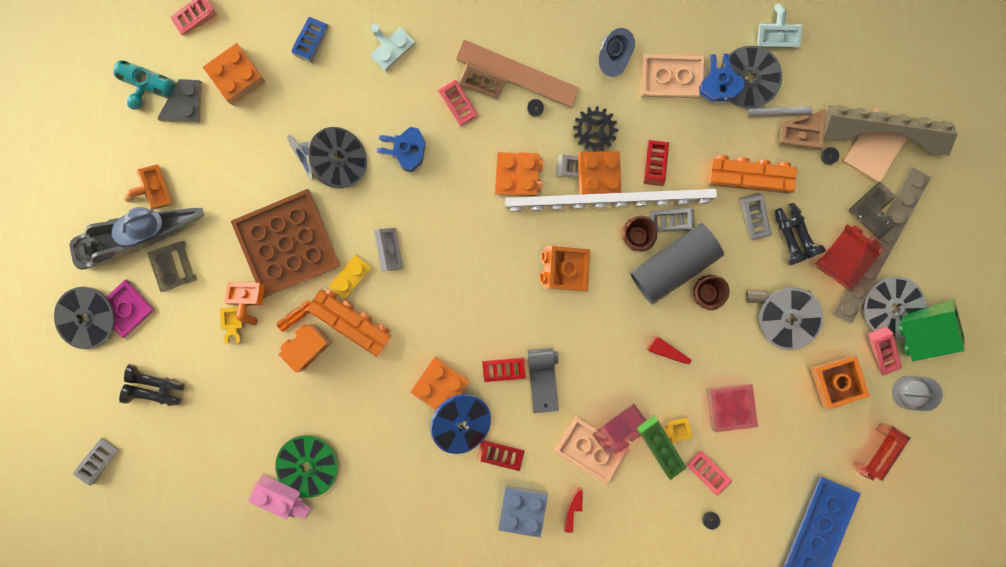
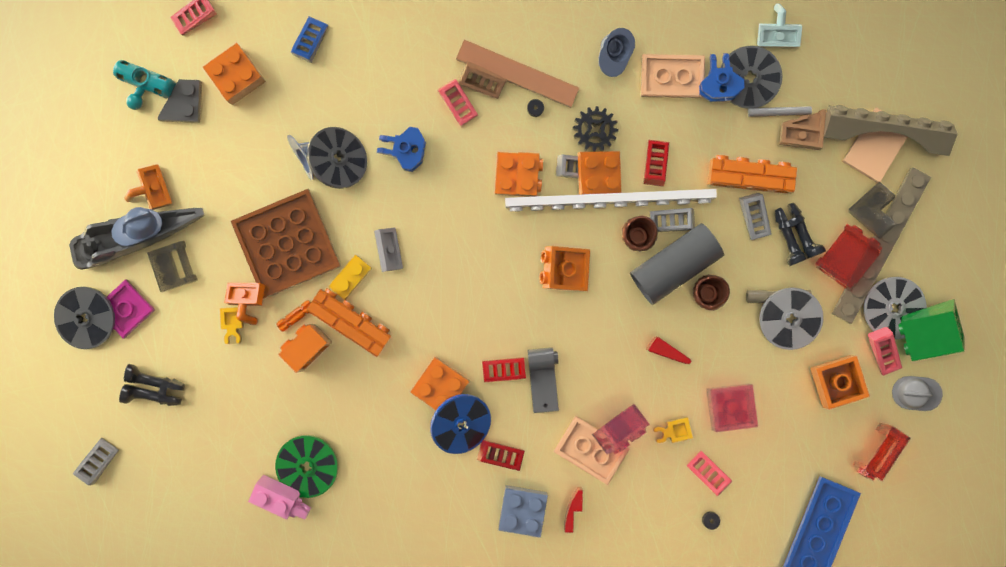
light aqua plate [370,24,415,71] -> none
bright green plate [637,416,687,480] -> none
black piece [821,147,840,165] -> none

